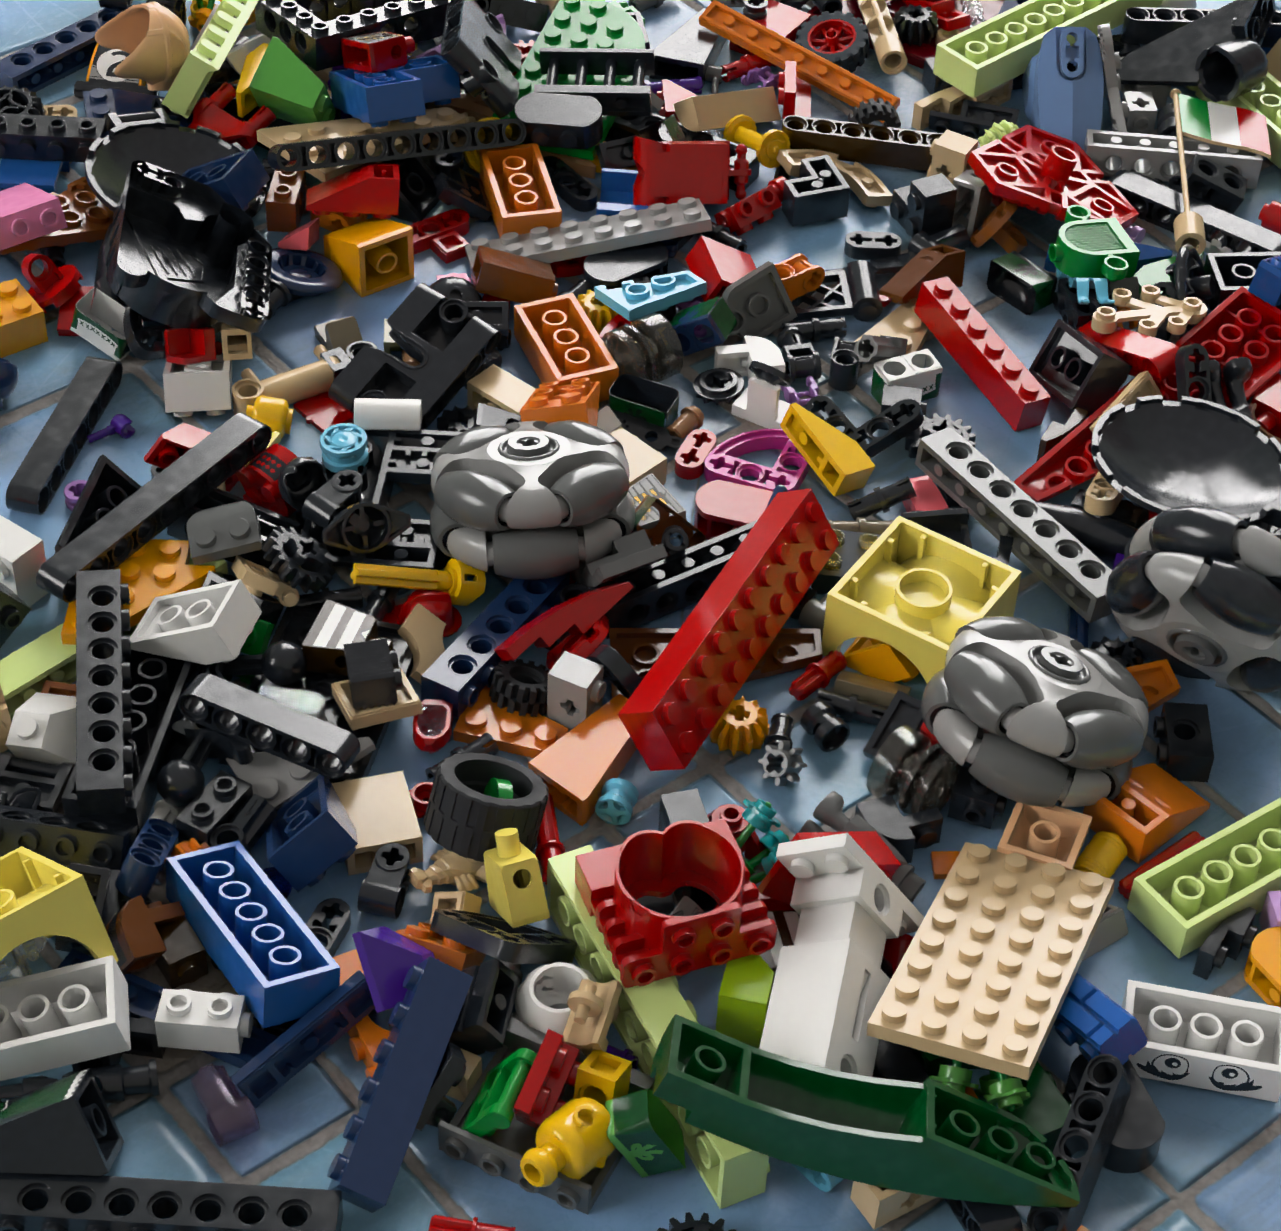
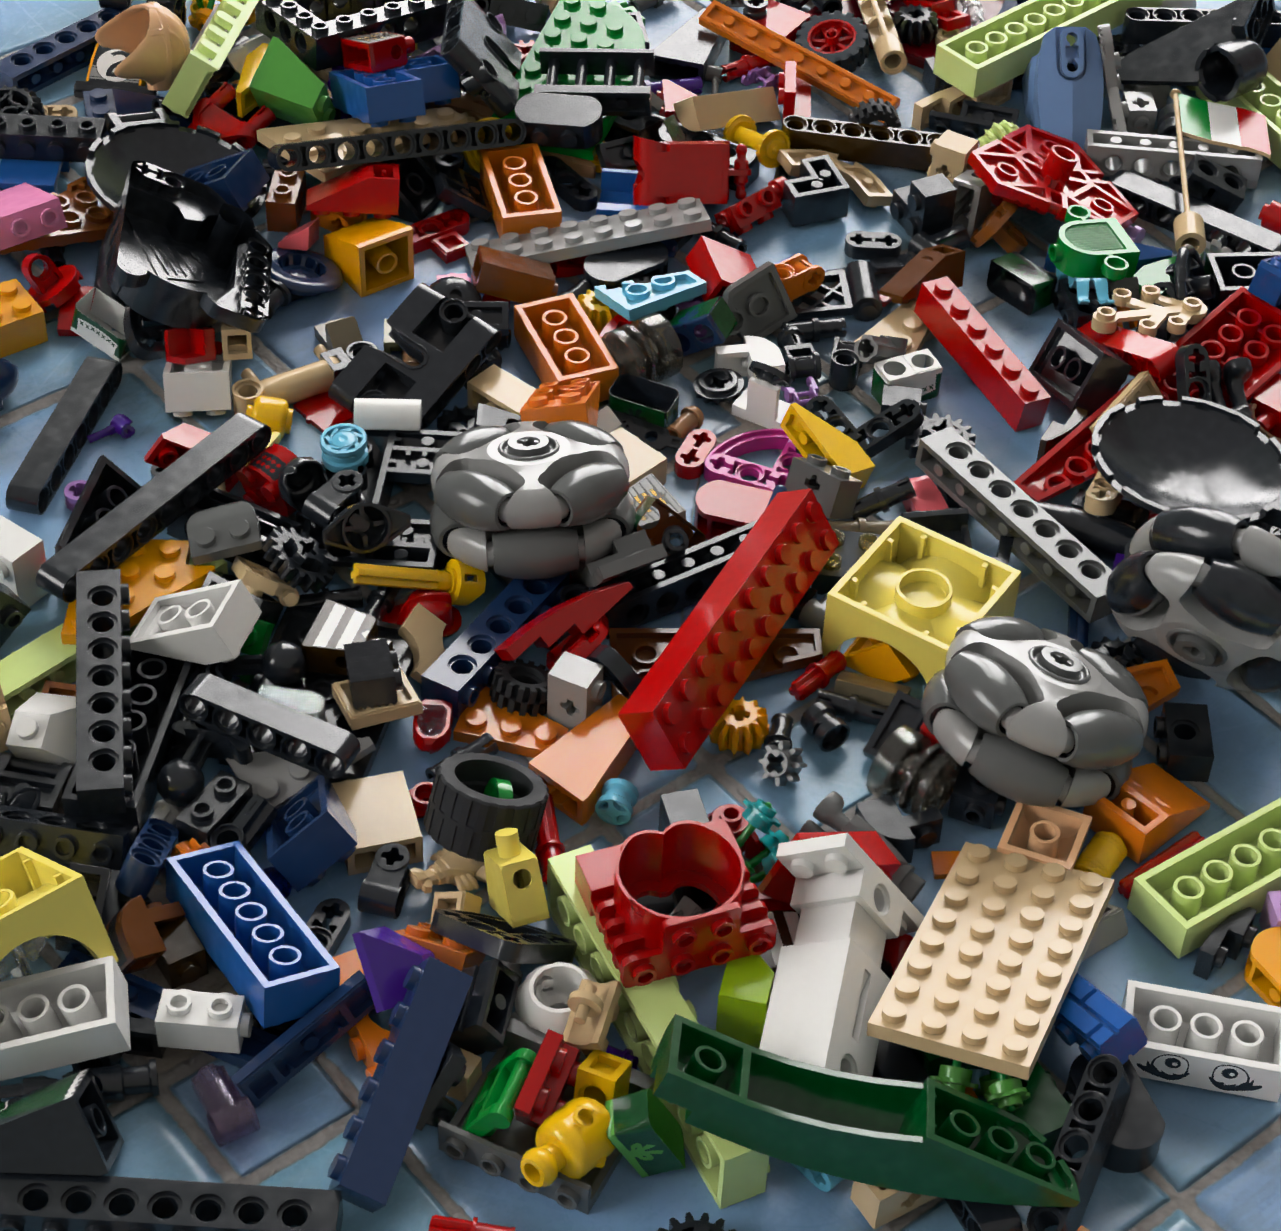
none -> dark grey brick [785,454,862,519]

